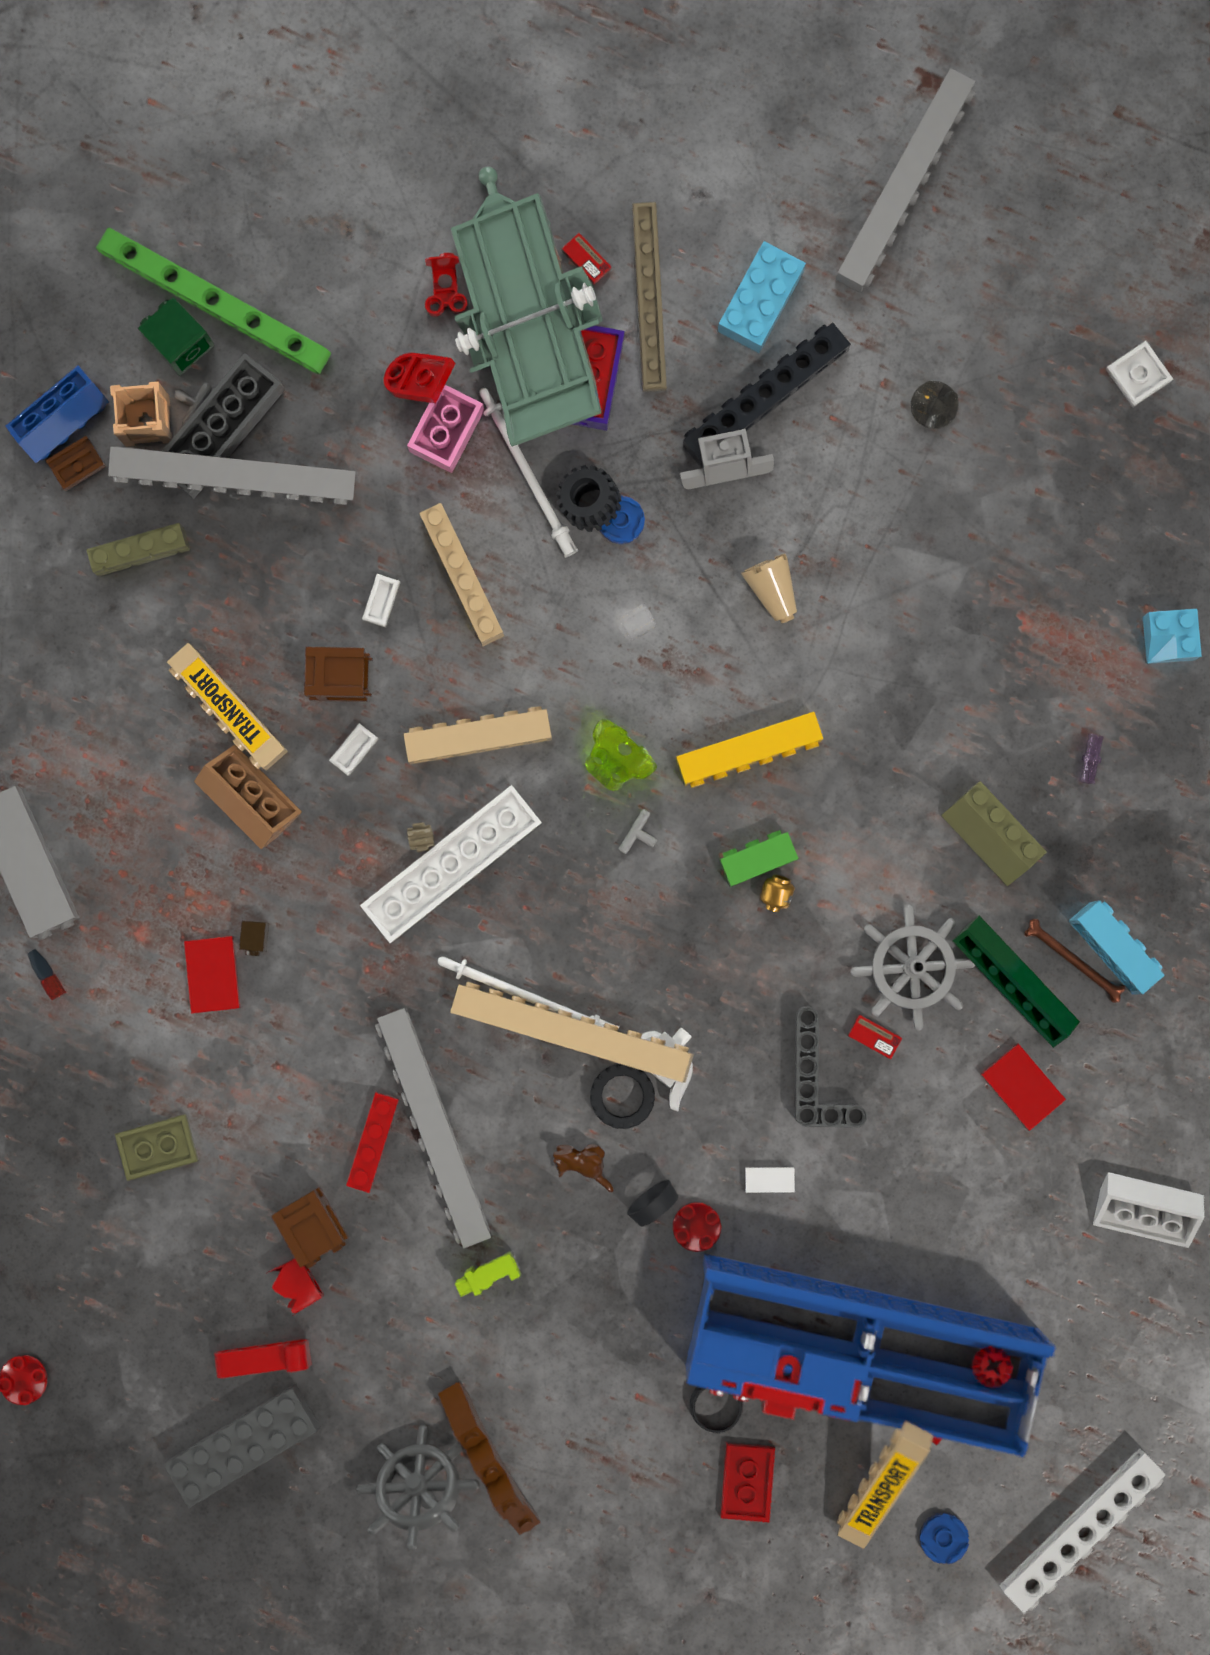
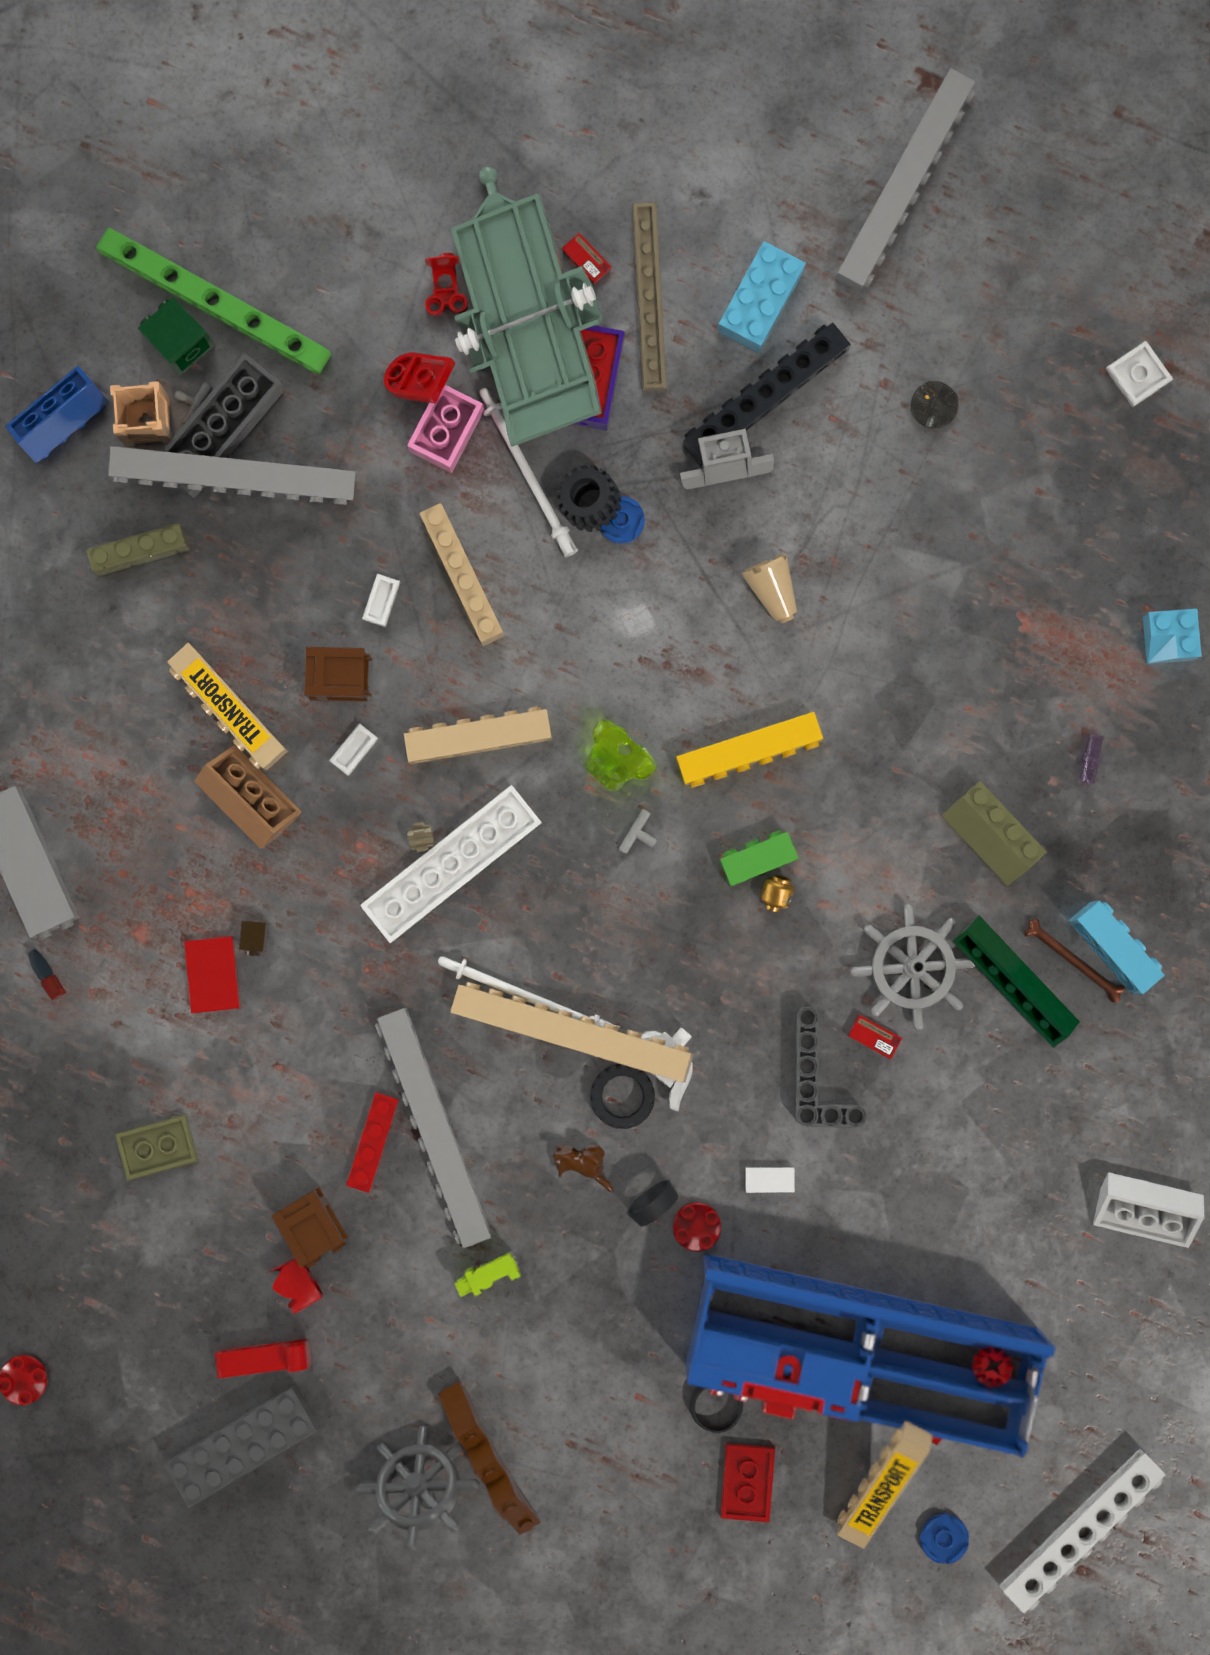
reddish brown plate [46,436,106,491] -> none
red tile [981,1043,1066,1131] -> none

